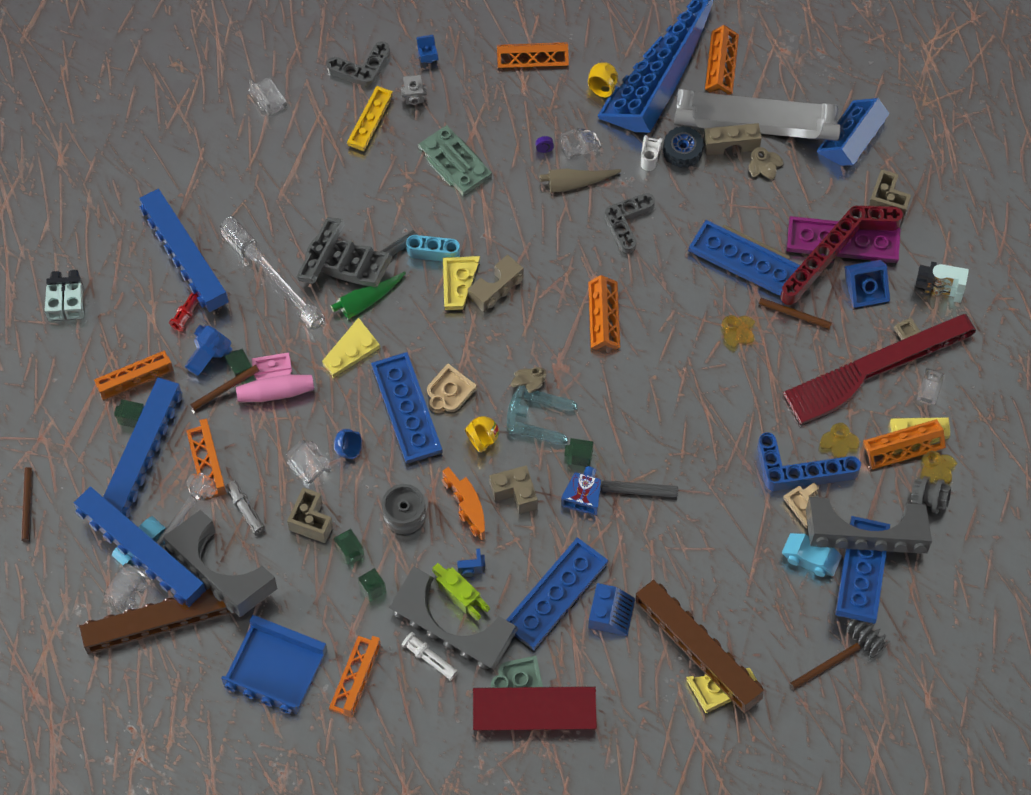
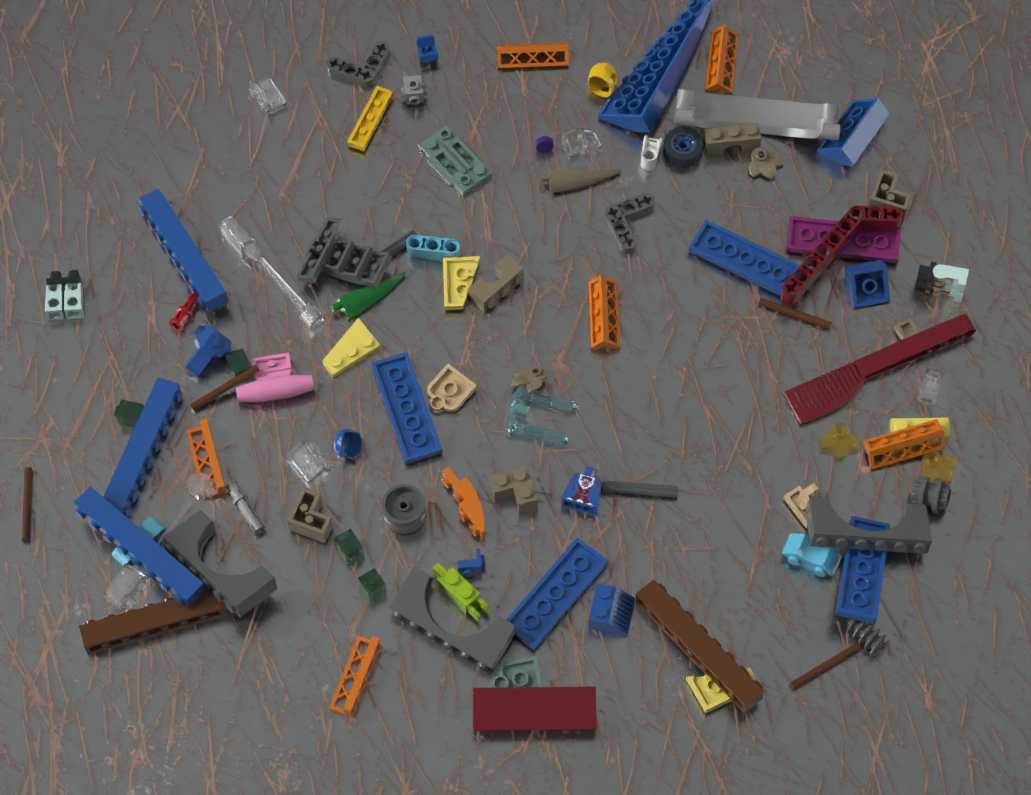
orange fence [94,350,174,400] -> none
blue panel [221,615,327,714] -> none
white pin [402,632,458,681] -> none
yellow helmet [465,416,499,453] -> none
clear green brick [564,438,594,467] -> none
clear yellow plate [722,315,755,348] -> none
blue beam [757,432,861,491] -> none

